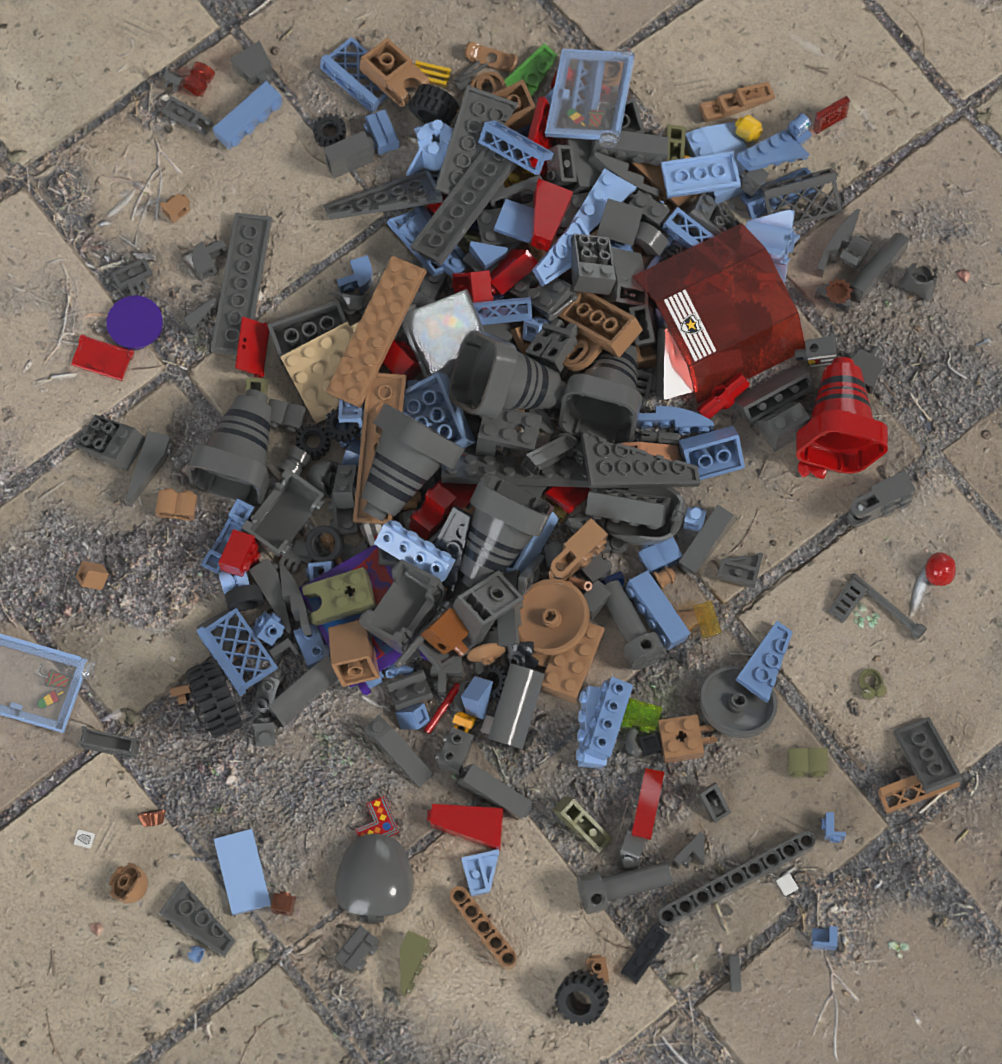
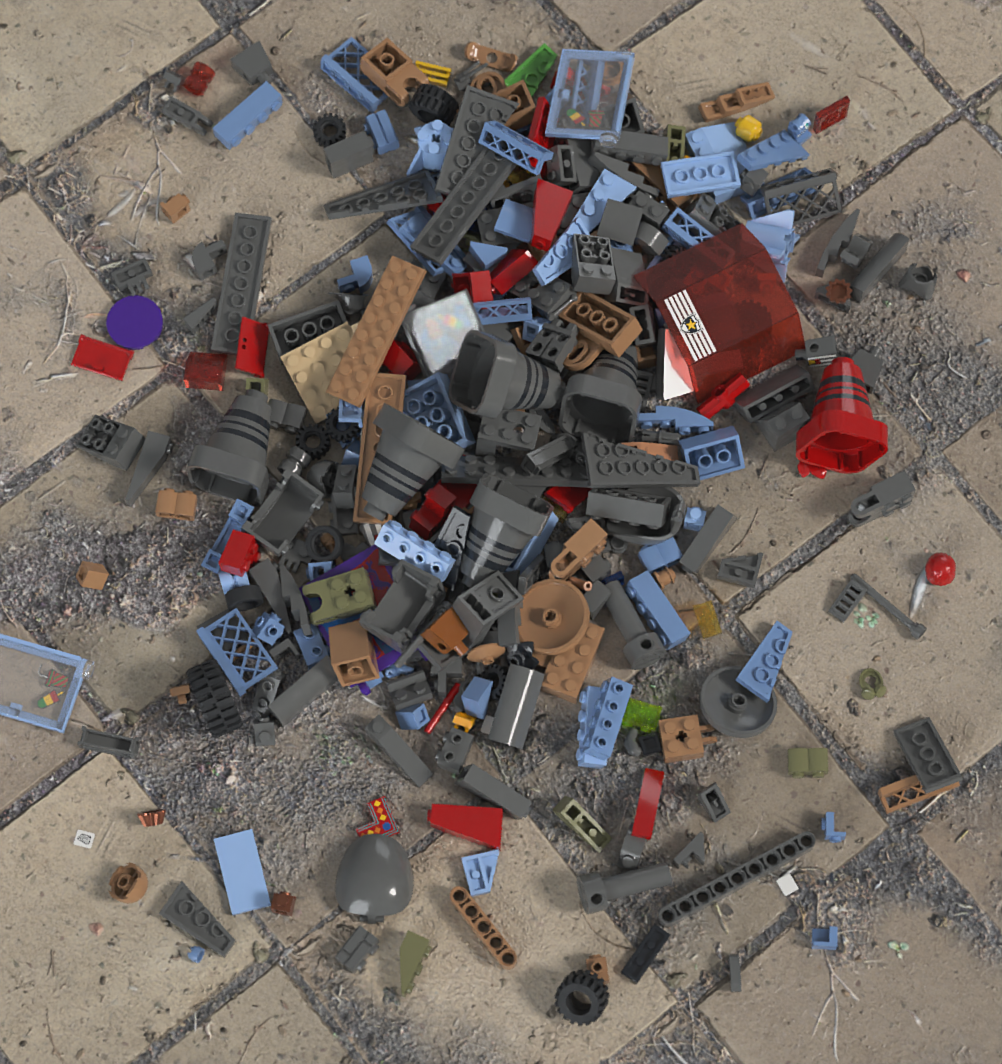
none -> clear red slope [183,351,228,391]

